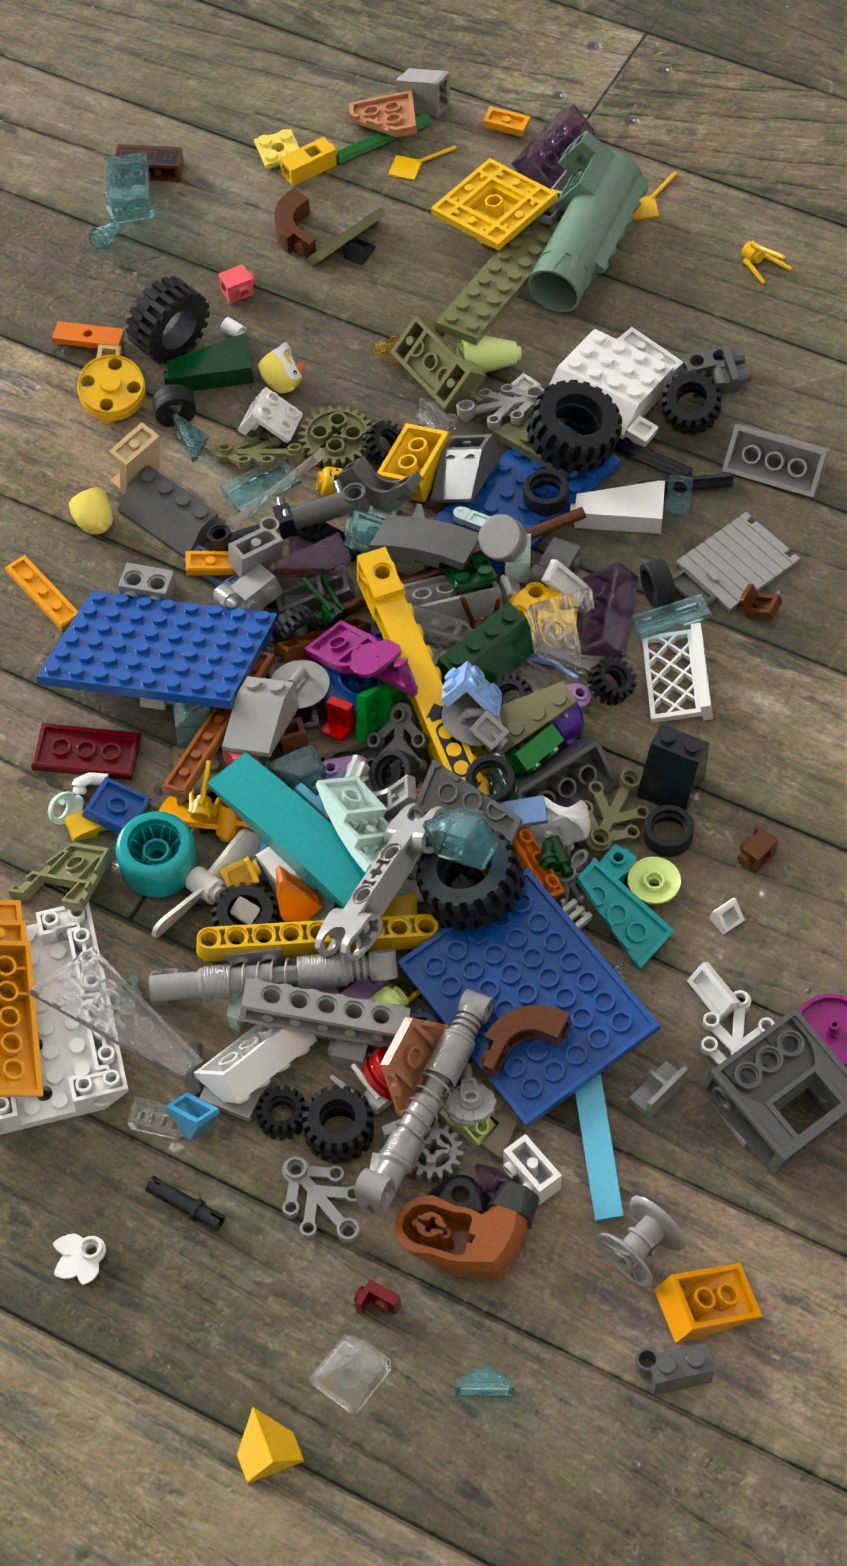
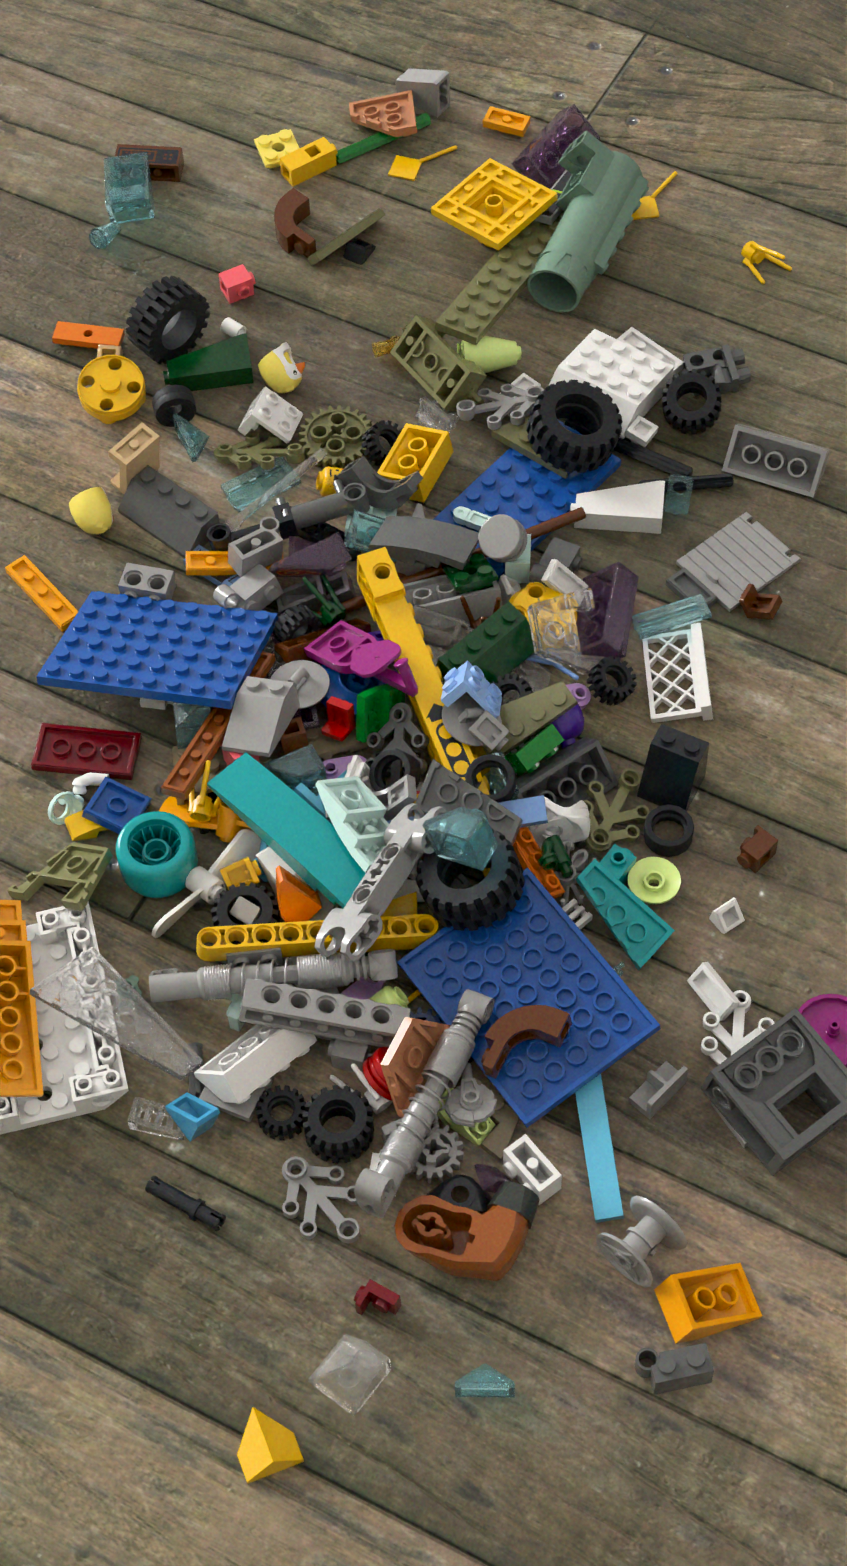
white plate [53,1234,106,1285] -> none
dark grey slope [431,434,502,503] -> none
black tyre [523,469,569,516] -> none
black tyre [640,558,676,608] -> none

